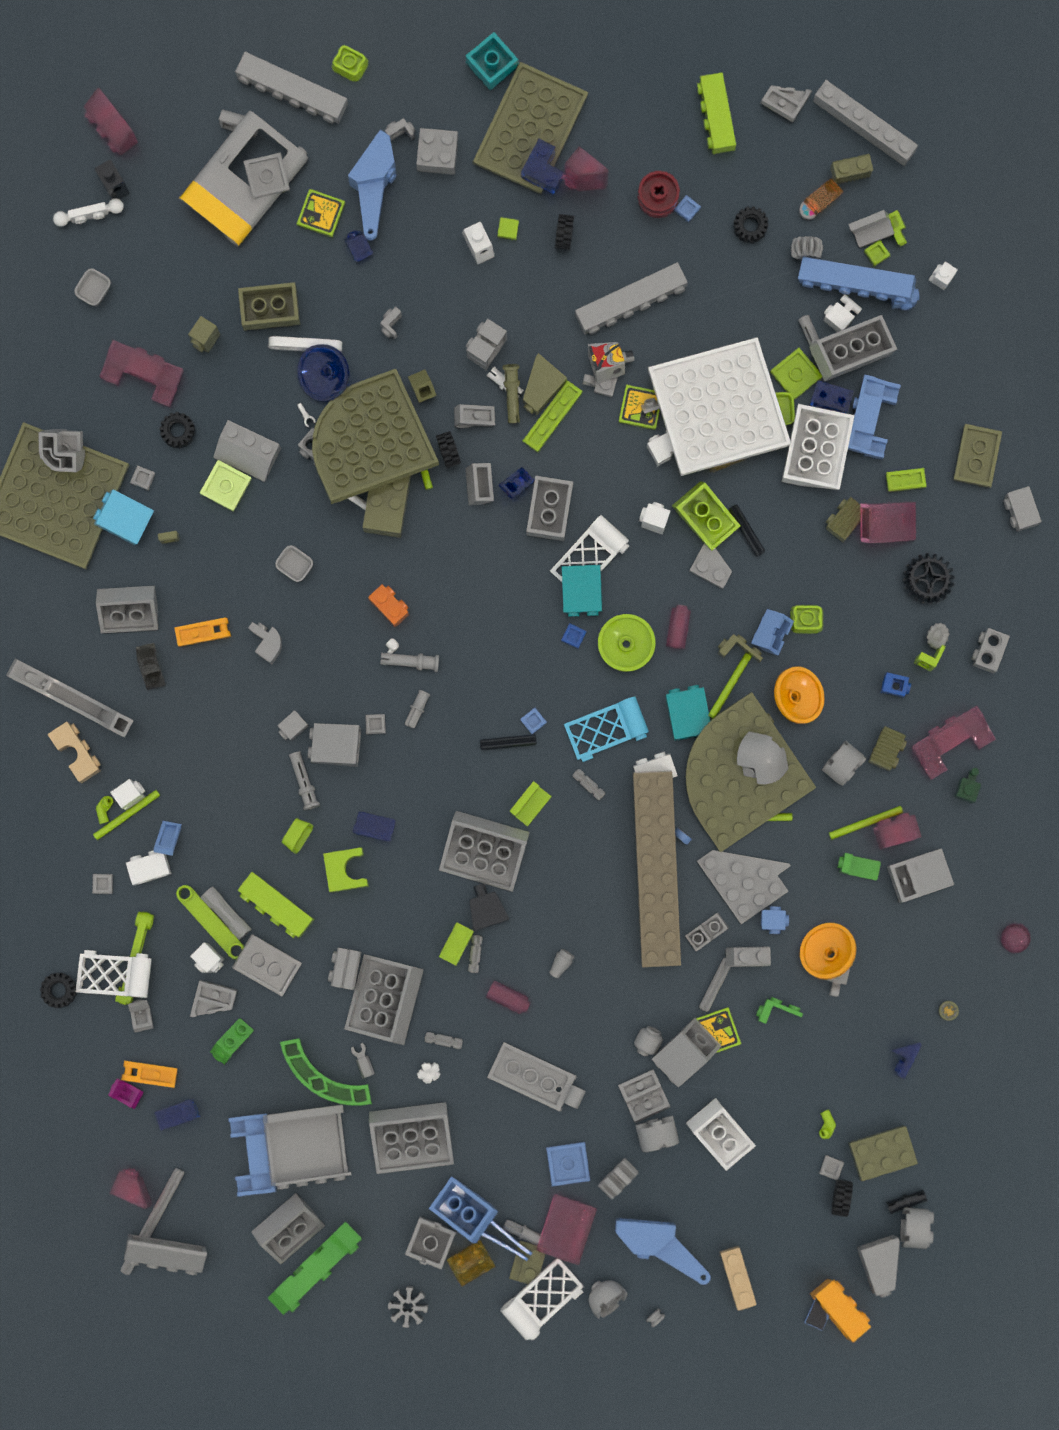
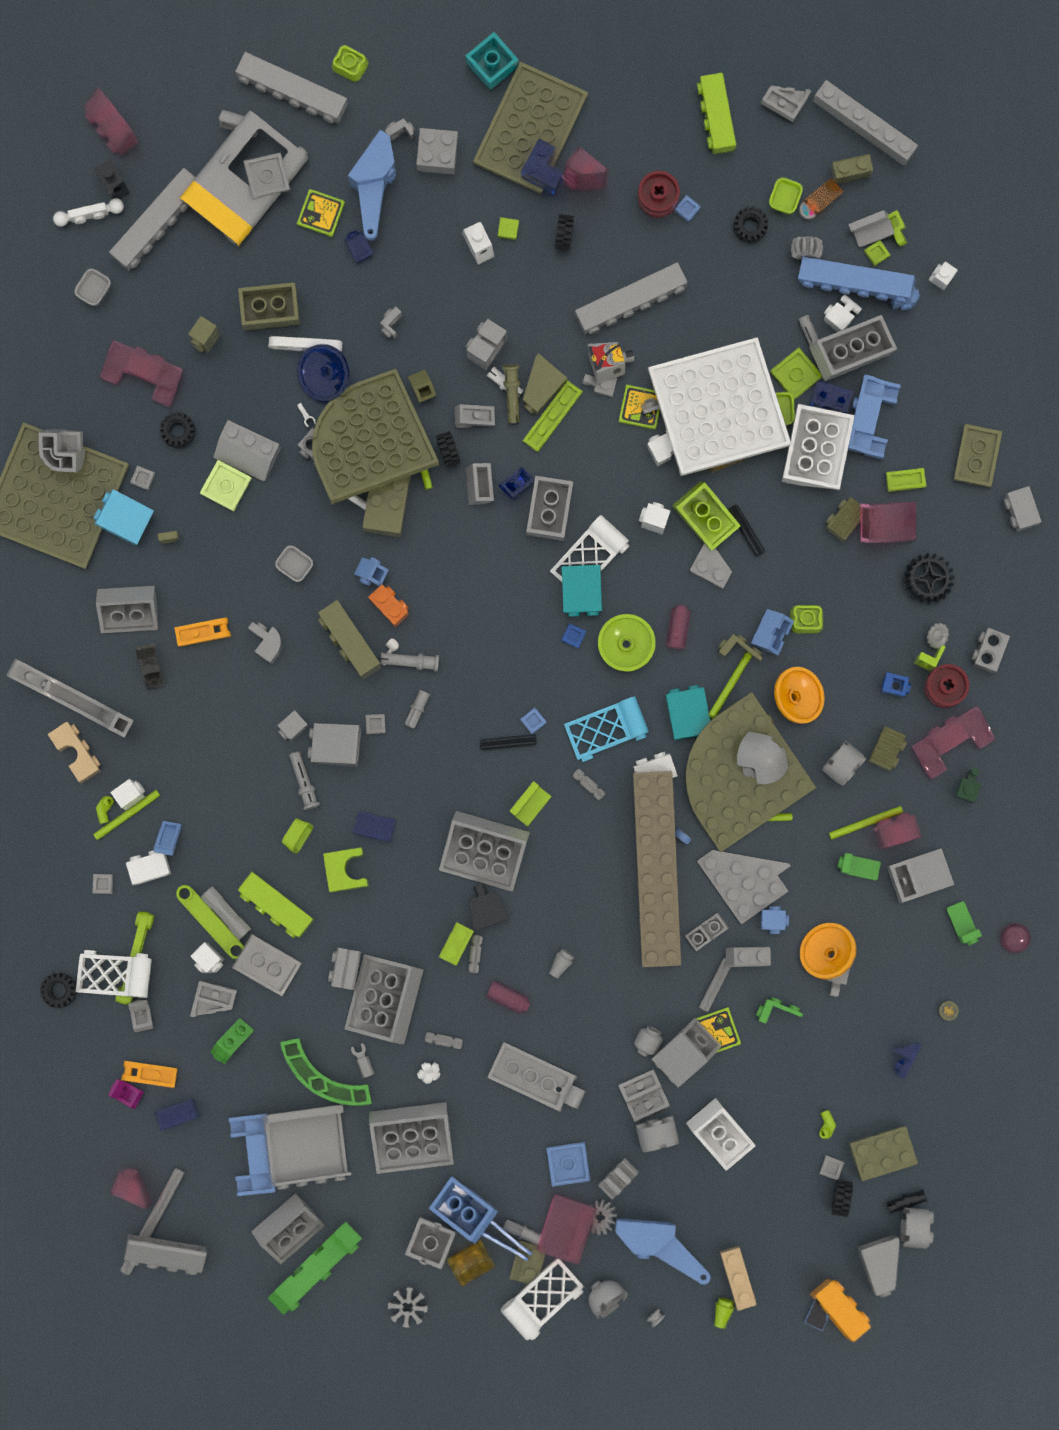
none -> light grey brick [109,168,195,271]
none -> olive brick [318,600,382,680]
none -> medium blue brick [354,557,389,587]
none -> light grey gear [585,1200,617,1235]
none -> lime cone [714,1297,735,1329]
none -> lime piece [769,178,803,215]
none -> dark red wheel [924,664,970,708]
none -> bright green bracket [946,901,982,946]

